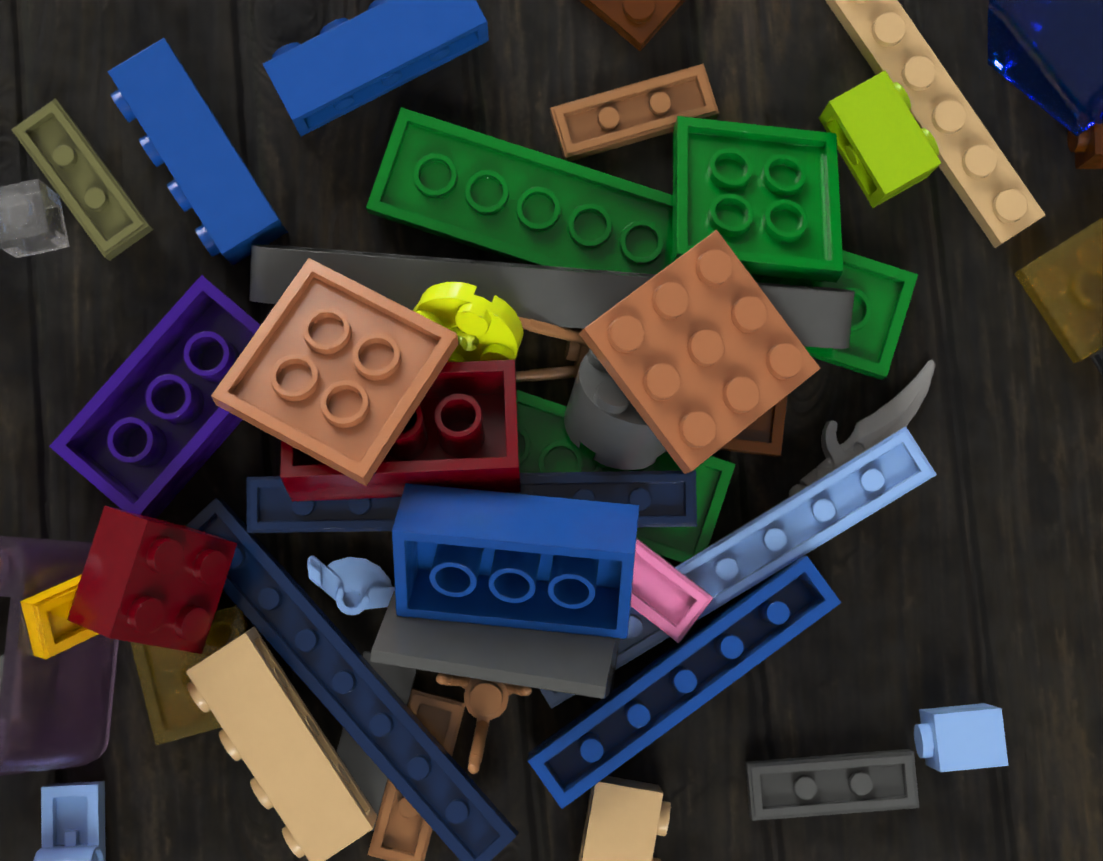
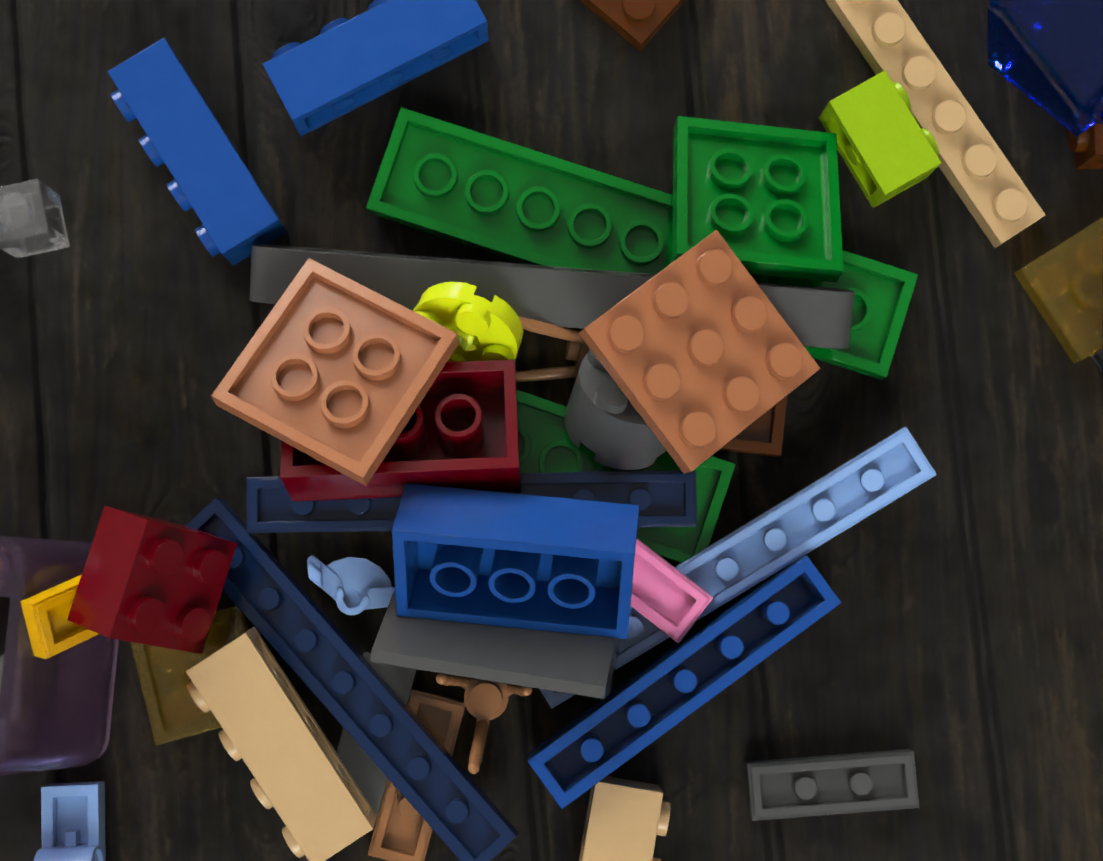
olive tile [11,98,154,261] -> none
dark purple brick [49,275,261,519] -> none
medium nougat tile [550,63,719,162] -> none
light grey piece [789,359,936,497] -> none
light blue brick [914,703,1009,772] -> none

